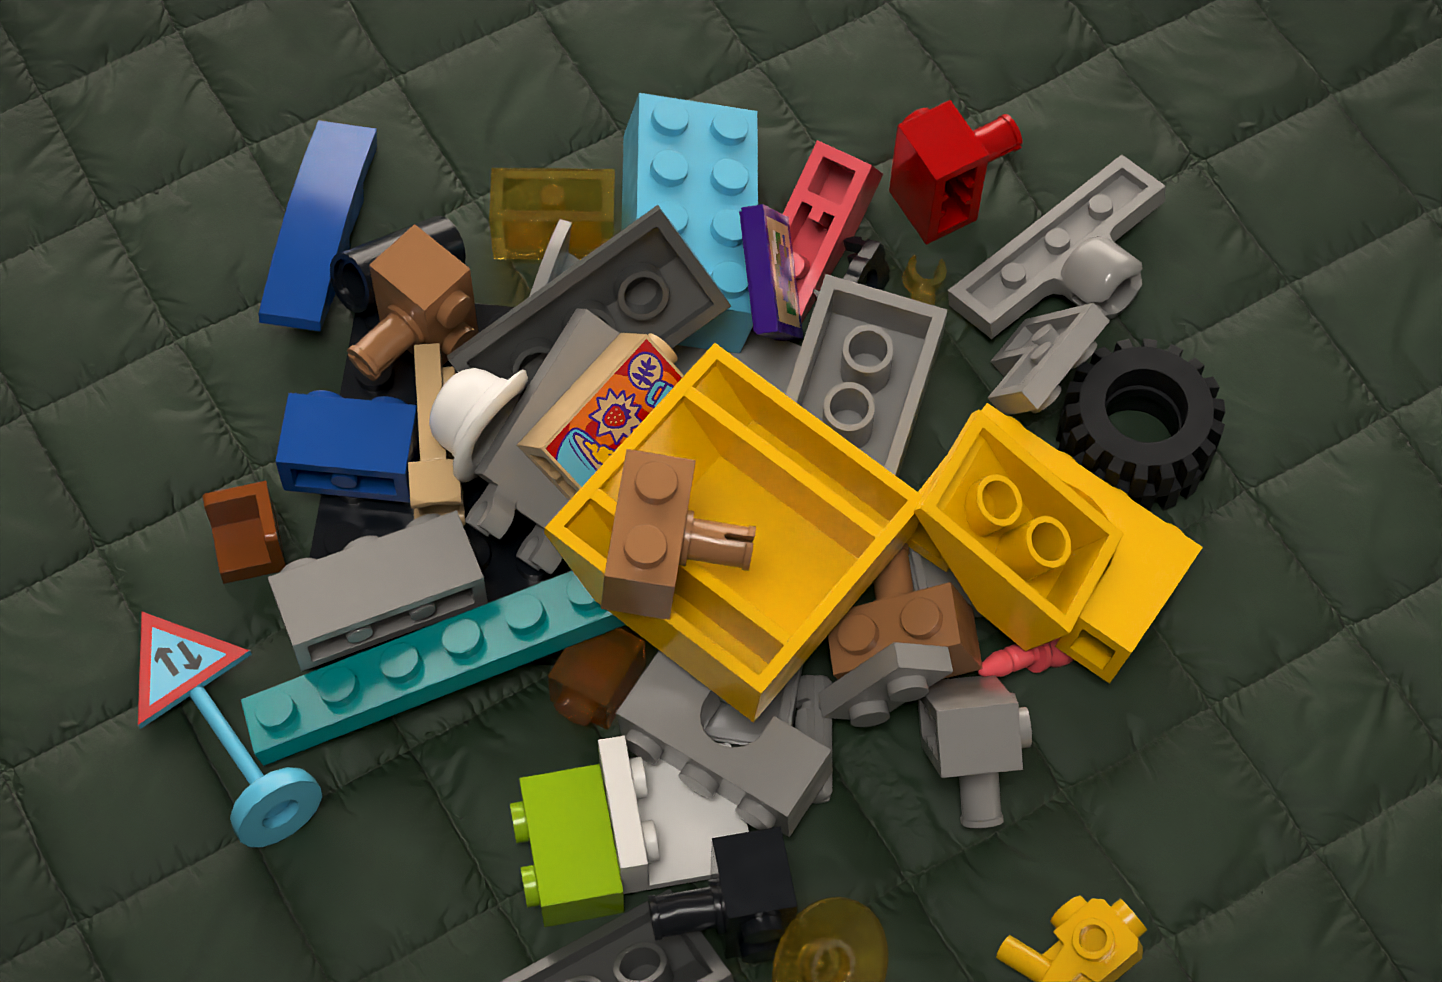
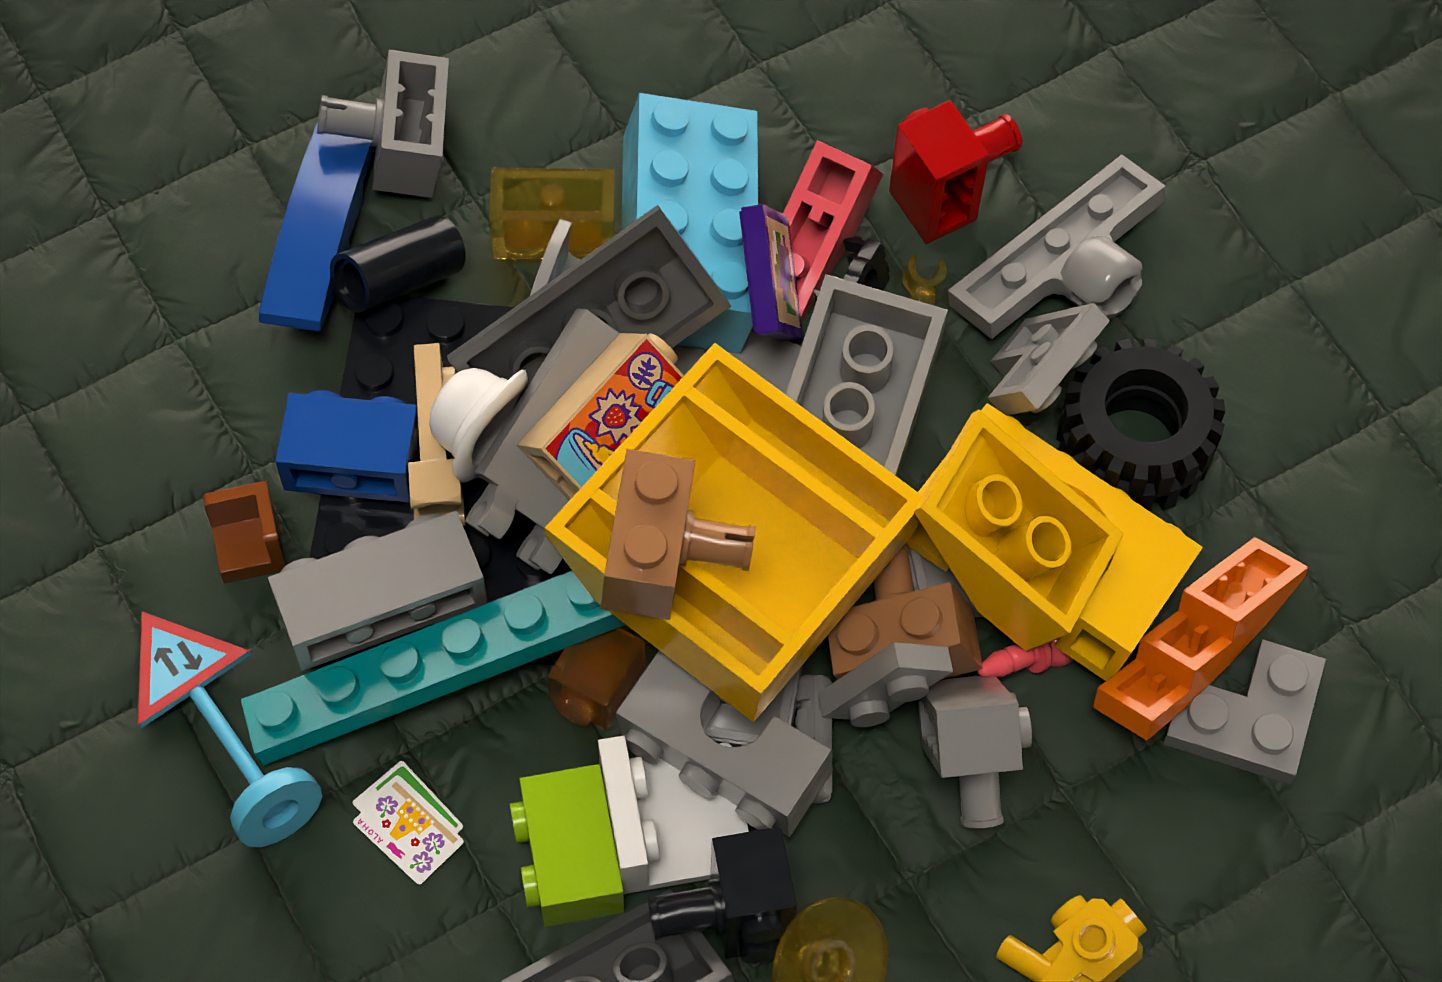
medium nougat brick [347,224,479,381] -> none
none -> light grey brick [317,49,449,198]
none -> white sticker [352,761,464,885]
none -> orange slope [1093,537,1308,741]
none -> light grey plate [1163,639,1326,785]

